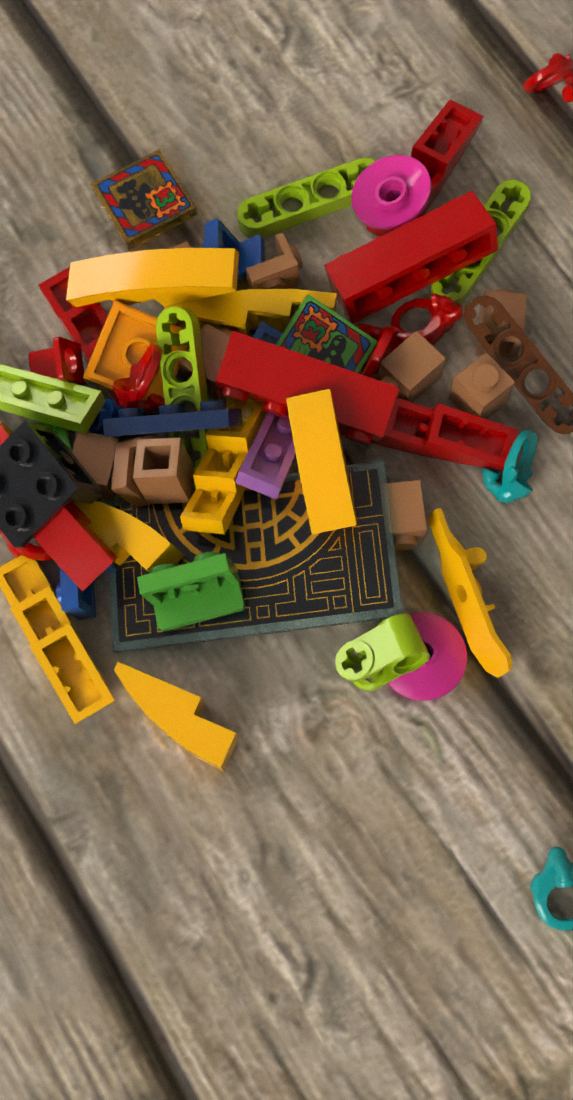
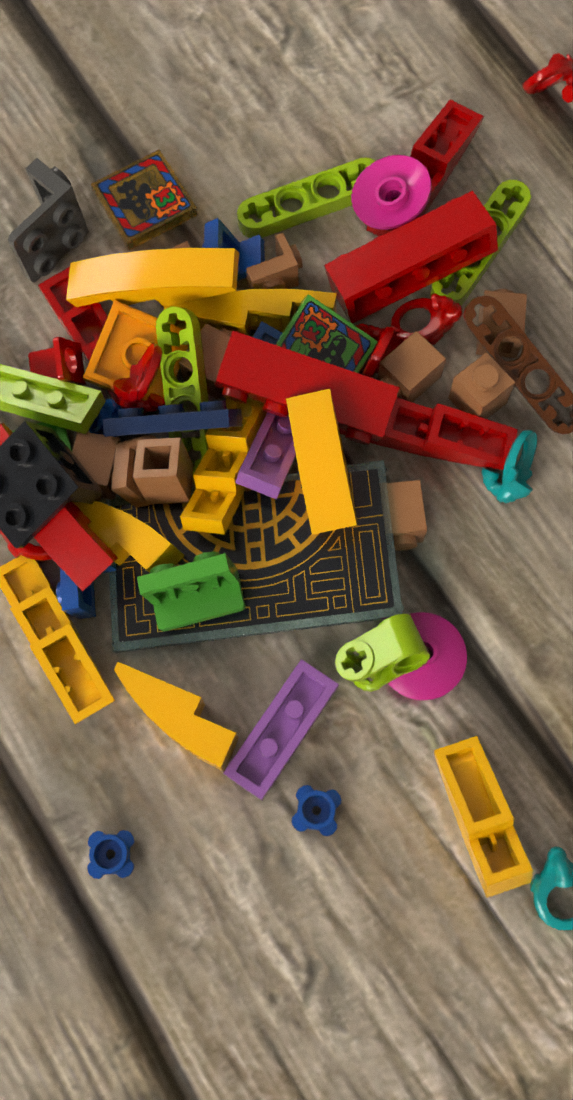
yellow piece [427,508,513,678] -> none
none -> dark grey bracket [8,158,89,282]
none -> blue plate [87,830,134,879]
none -> medium lavender plate [223,659,339,801]
none -> blue plate [292,785,341,836]
none -> yellow slope [434,736,533,898]

